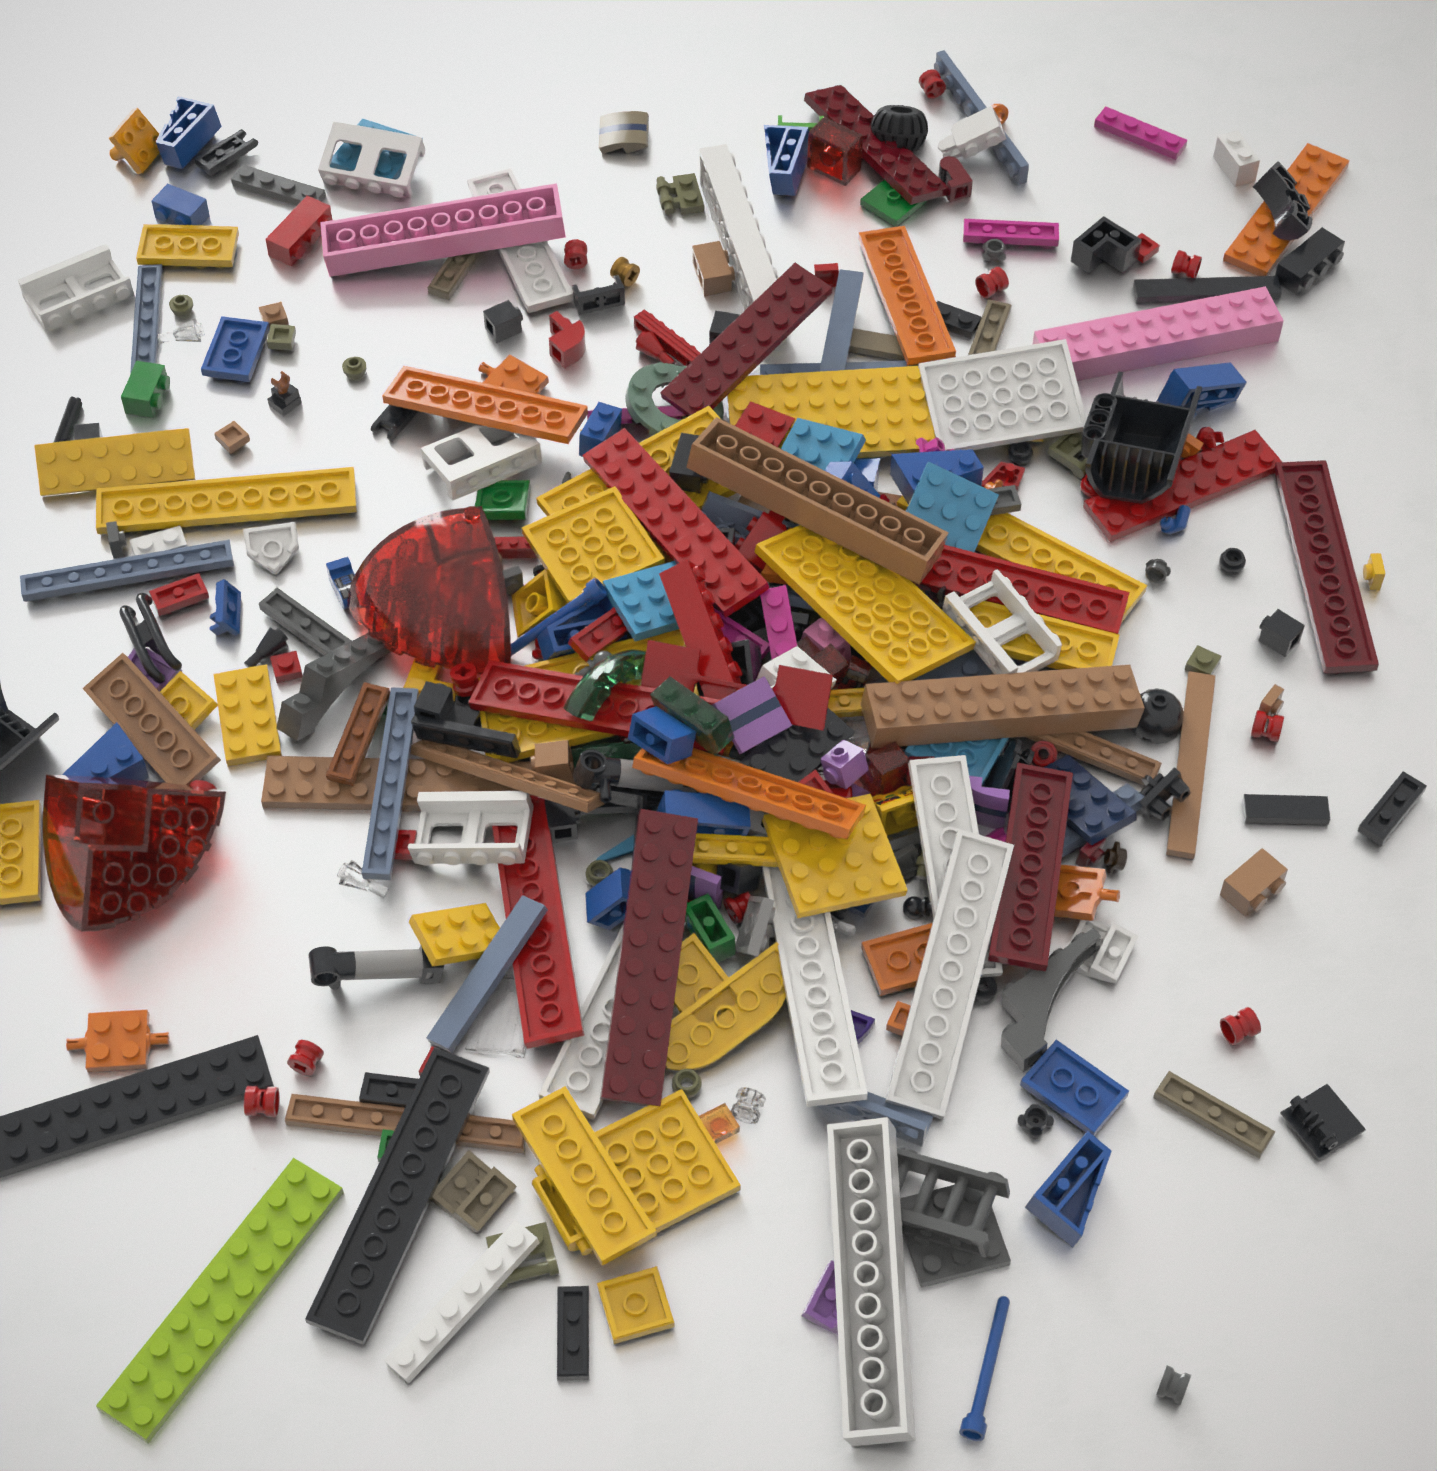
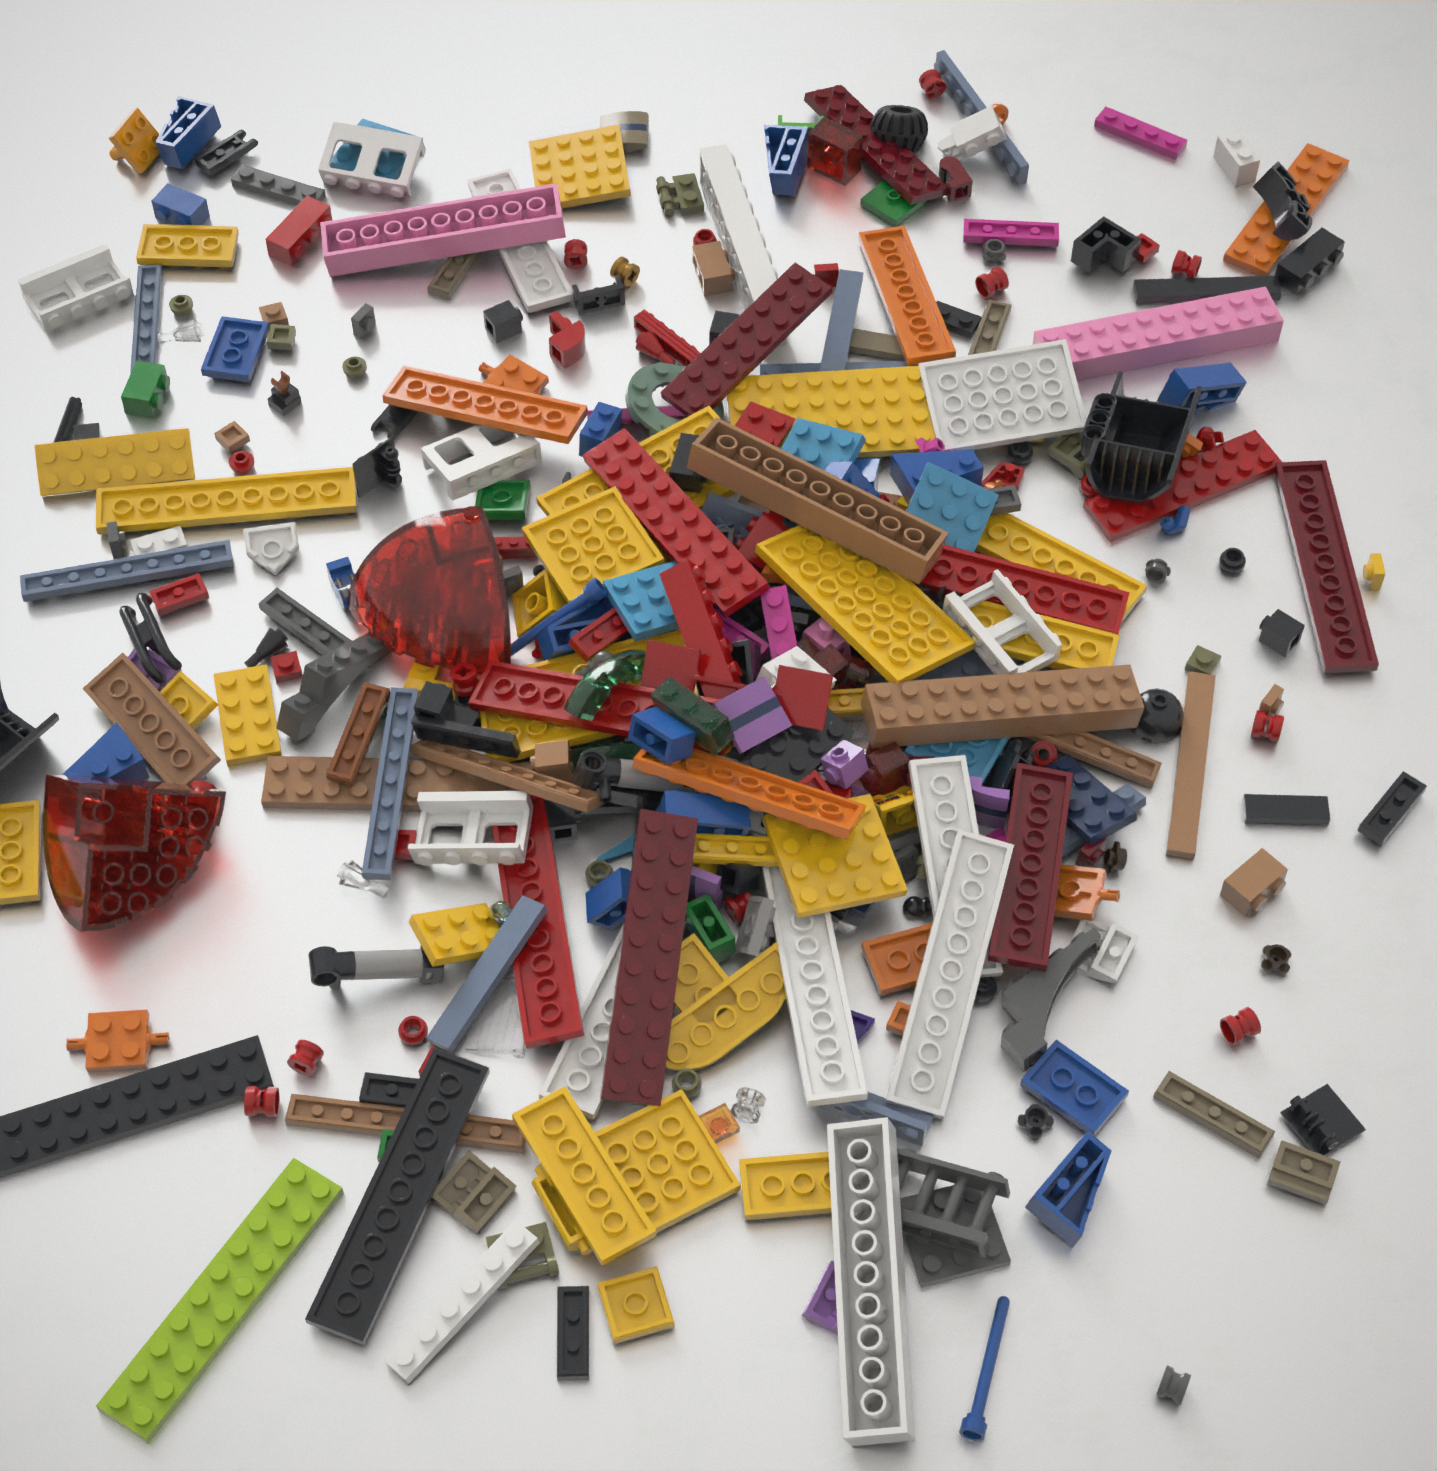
blue plate [209,579,241,636] -> none
black hips [1139,767,1191,821] -> none
none -> red plate [229,451,255,475]
none -> dark grey plate [351,303,376,339]
none -> black hinge [352,436,402,498]
none -> red plate [398,1016,428,1045]
none -> clear light blue arm [488,900,512,921]
none -> yellow plate [529,124,631,209]
none -> red plate [693,229,717,245]
none -> yellow plate [739,1152,832,1221]
none -> dark brown plate [1261,944,1292,974]
none -> dark tan plate [1267,1140,1341,1205]

